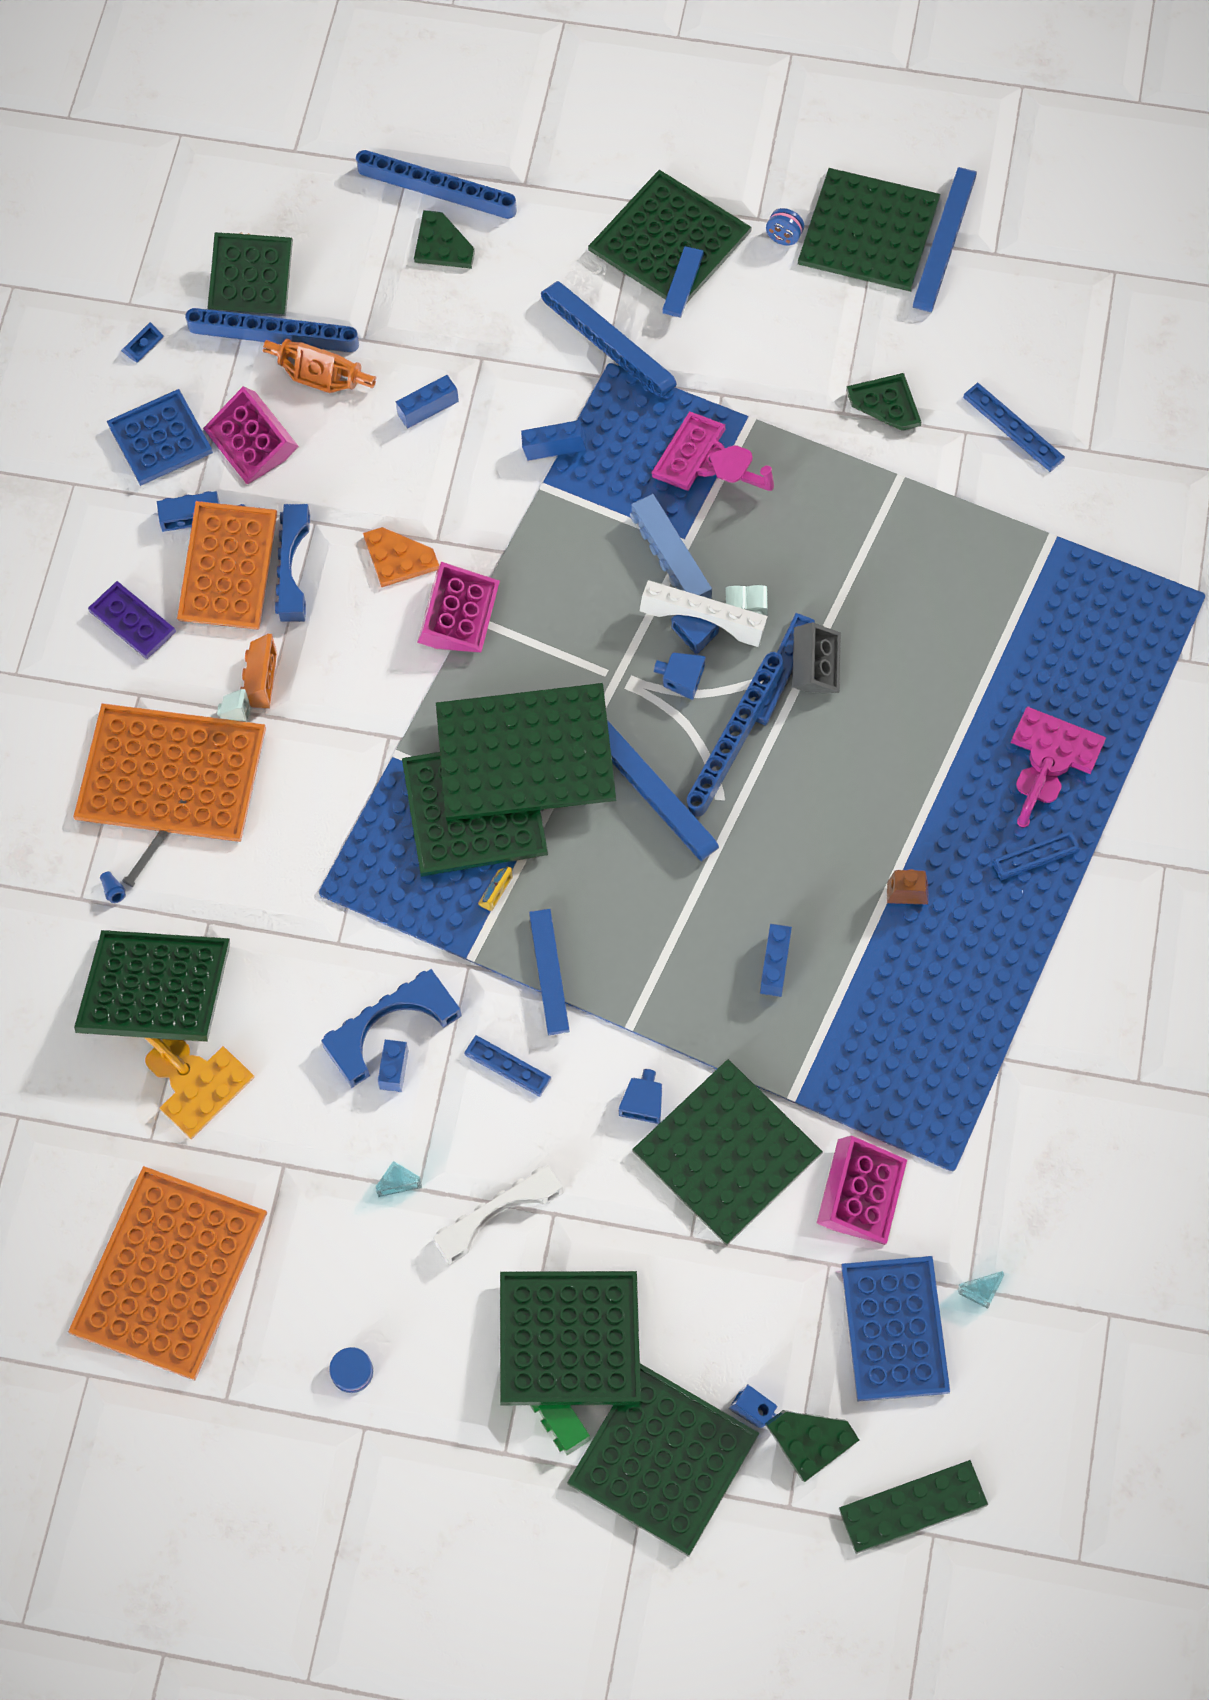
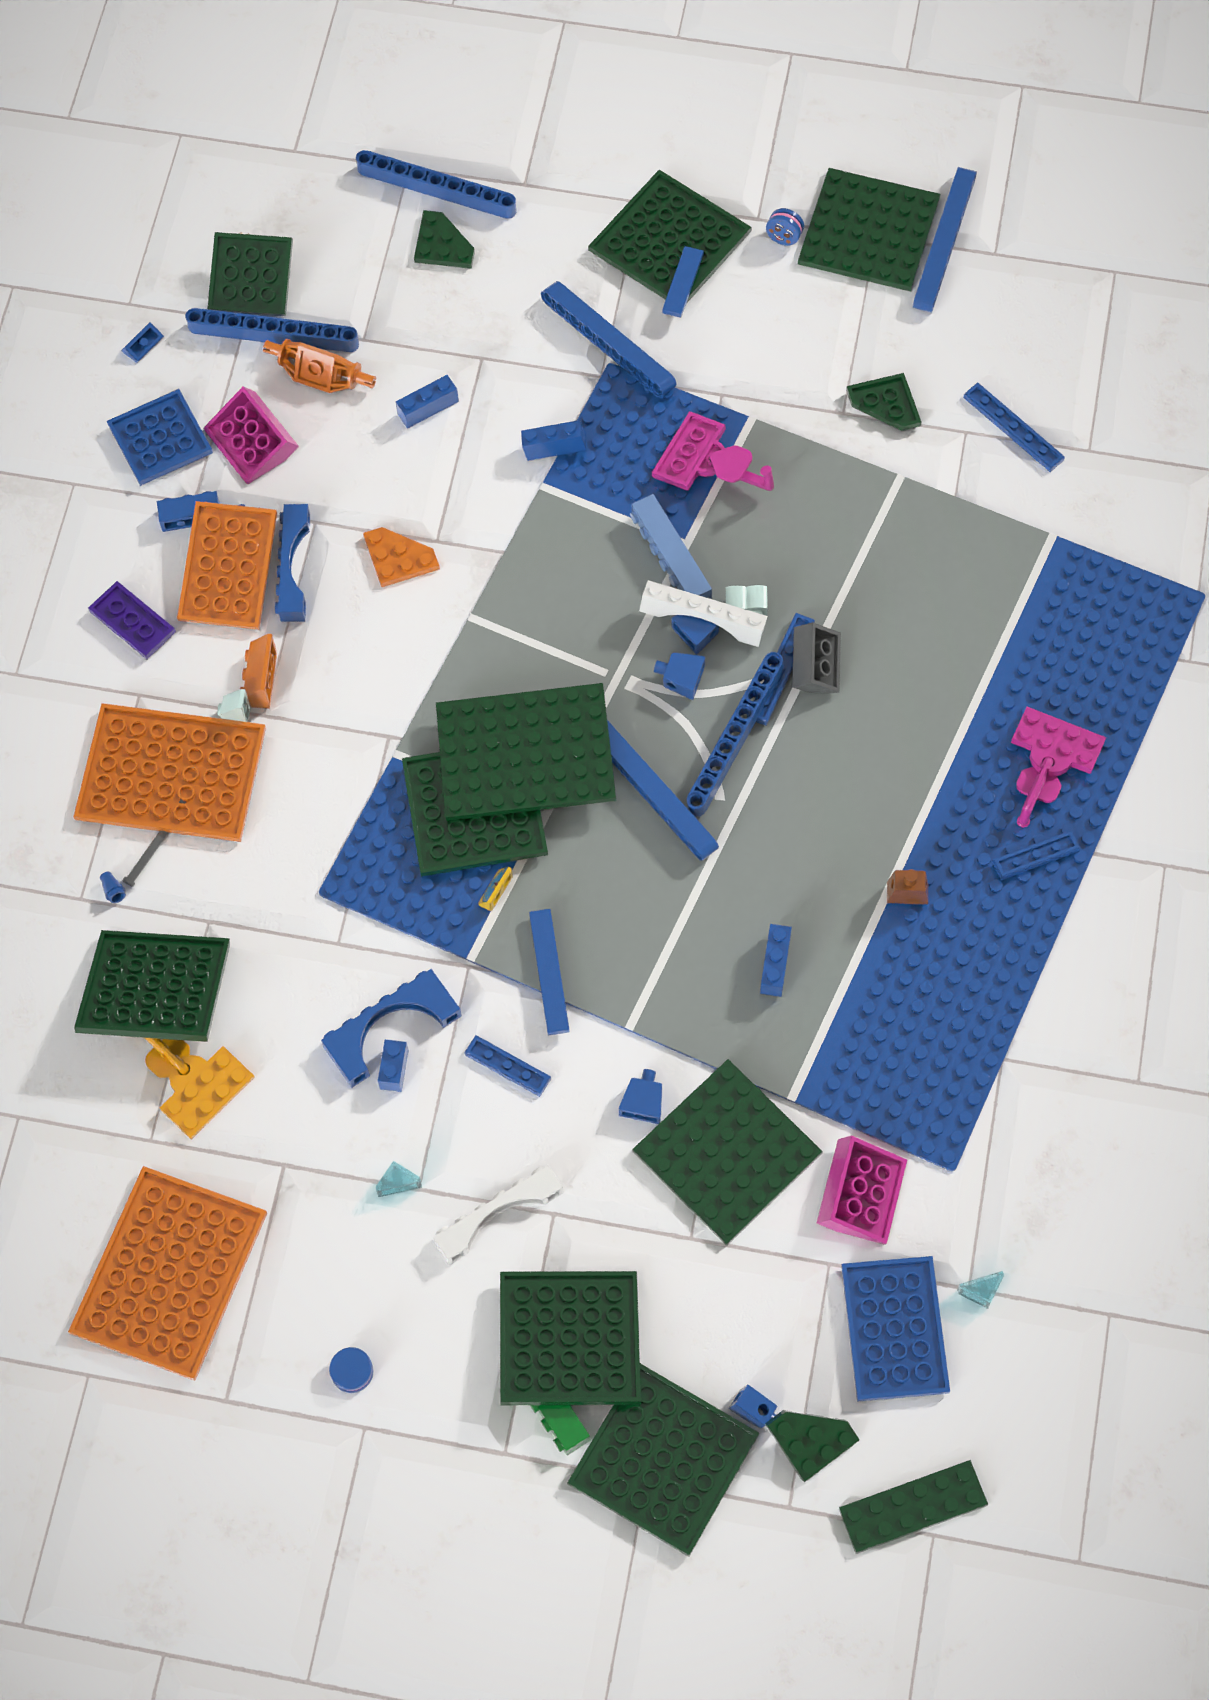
dark pink slope [417,562,500,653] -> none

